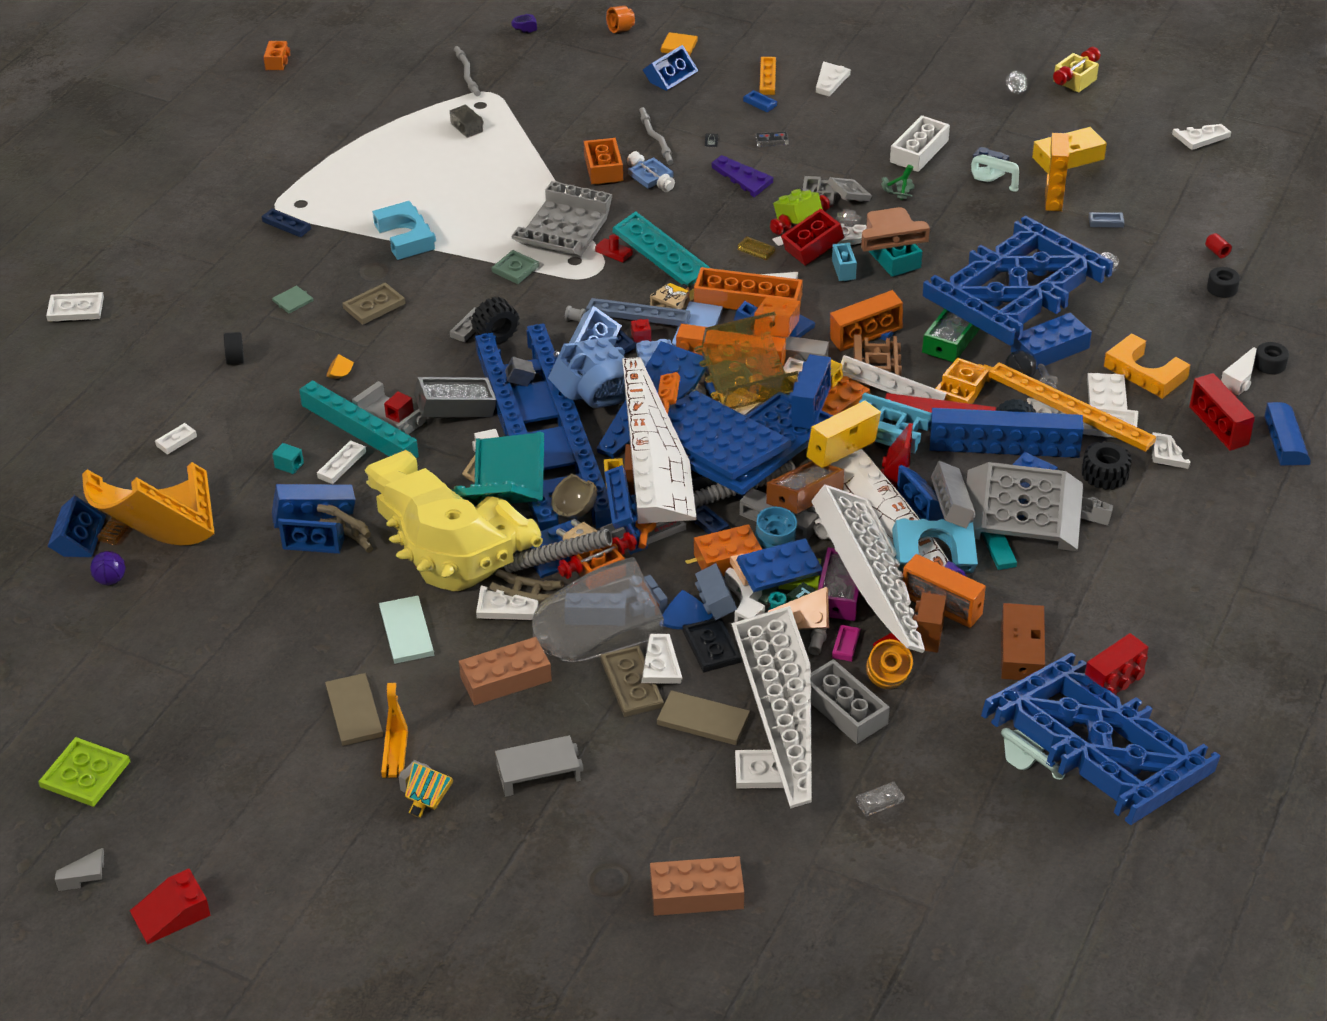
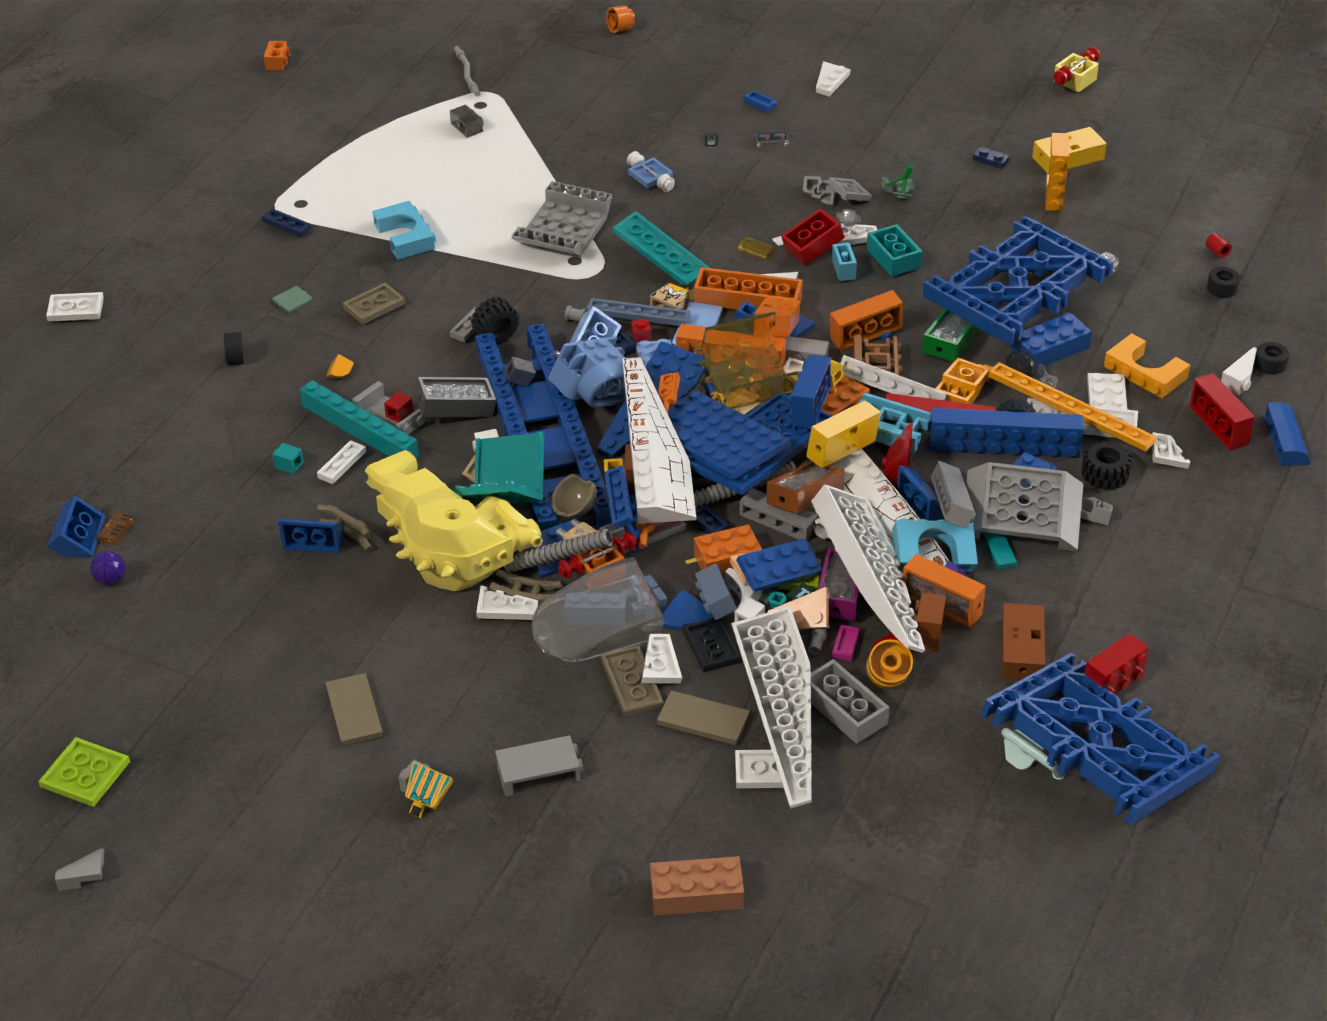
light orange panel [82,462,214,545] -> none
red slope [130,869,211,945] -> none
white plate [155,423,197,454] -> none
blue wedge [272,484,356,528] -> none
light aqua tile [379,596,434,664] -> none
light orange hinge [381,683,408,778] -> none
nougat brick [459,637,552,706] -> none
sand green tile [491,250,539,284] -> none
dark purple rock [511,14,537,33] -> none
orange brick [584,138,623,184] -> none
red tile [595,234,632,263] -> none
light grey bar [639,107,673,165] -> none
blue slope [643,45,698,91] -> none
light orange tile [661,32,698,56] -> none
dark purple wing [712,155,773,197] -> none
dark azure wheel [755,506,797,549] -> none
light orange tile [760,57,776,95] -> none
lime brick [770,189,830,235] -> none
clear plate [856,781,905,817] -> none
nougat brick [861,207,930,252] -> none
white brick [890,115,950,172] -> none
light aqua piece [971,154,1019,192] -> none
clear plate [1006,71,1028,94] -> none
sand blue tile [1089,212,1124,227] -> none
white wing [1172,124,1231,150] -> none

